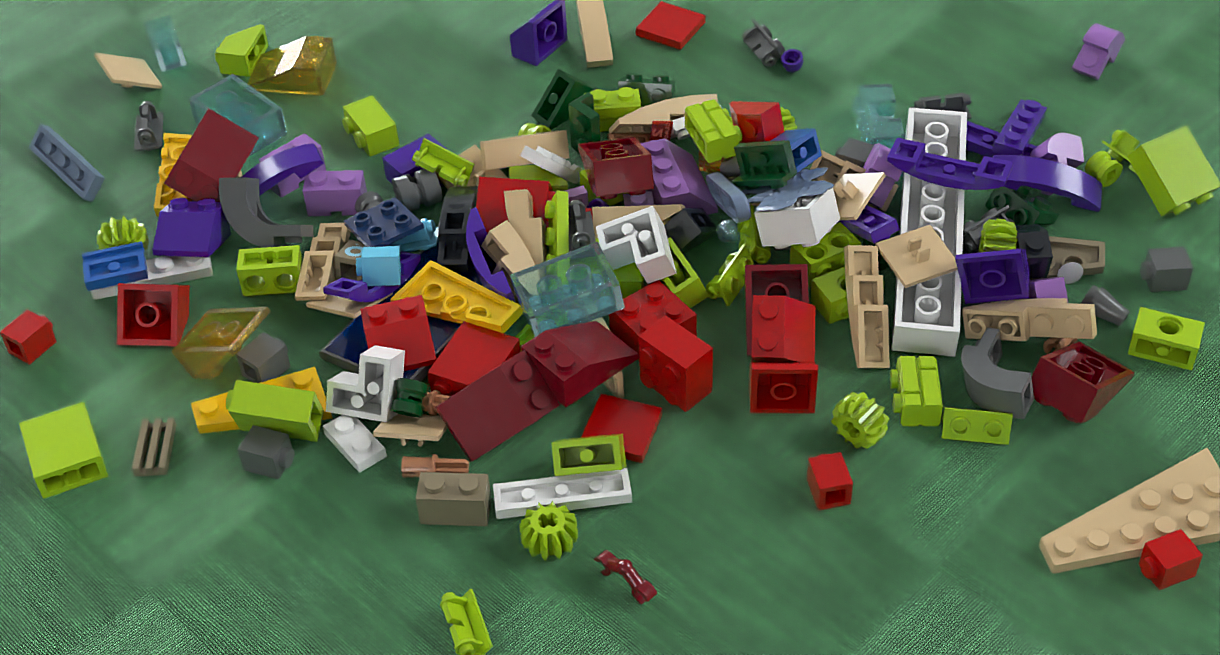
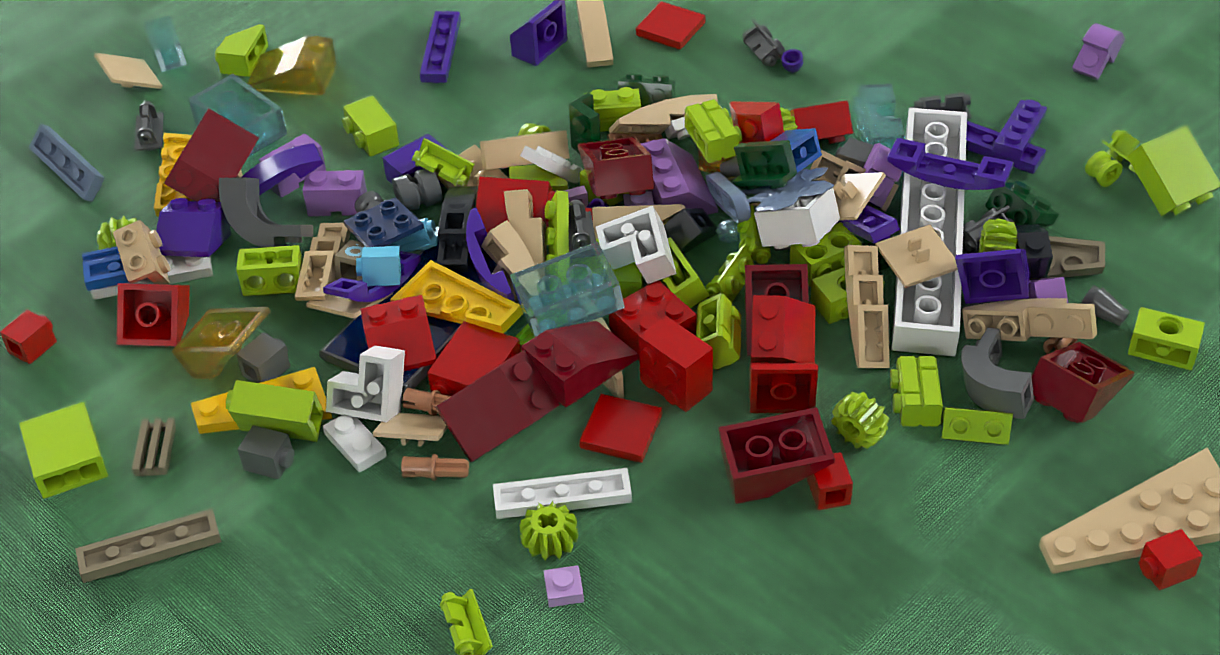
dark green wheel [390,378,429,418] -> none
dark tan brick [416,472,492,526] -> none
dark green slope [531,69,594,130] -> none
lime brick [551,433,626,476] -> none
dark red arm [593,550,657,605] -> none
clear red sticker [649,121,673,141] -> none
dark purple slope [993,155,1102,212] -> none
brick [1030,133,1084,196] -> none
white sticker [1057,262,1083,284] -> none
dark grey brick [1140,247,1193,292] -> none
none -> dark tan plate [75,508,221,583]
none -> tan bracket [113,220,170,285]
none -> dark purple plate [420,11,461,84]
none -> lavender plate [544,565,584,607]
none -> lime brick [696,294,742,369]
none -> dark red slope [718,407,835,504]
none -> red slope [790,100,853,144]

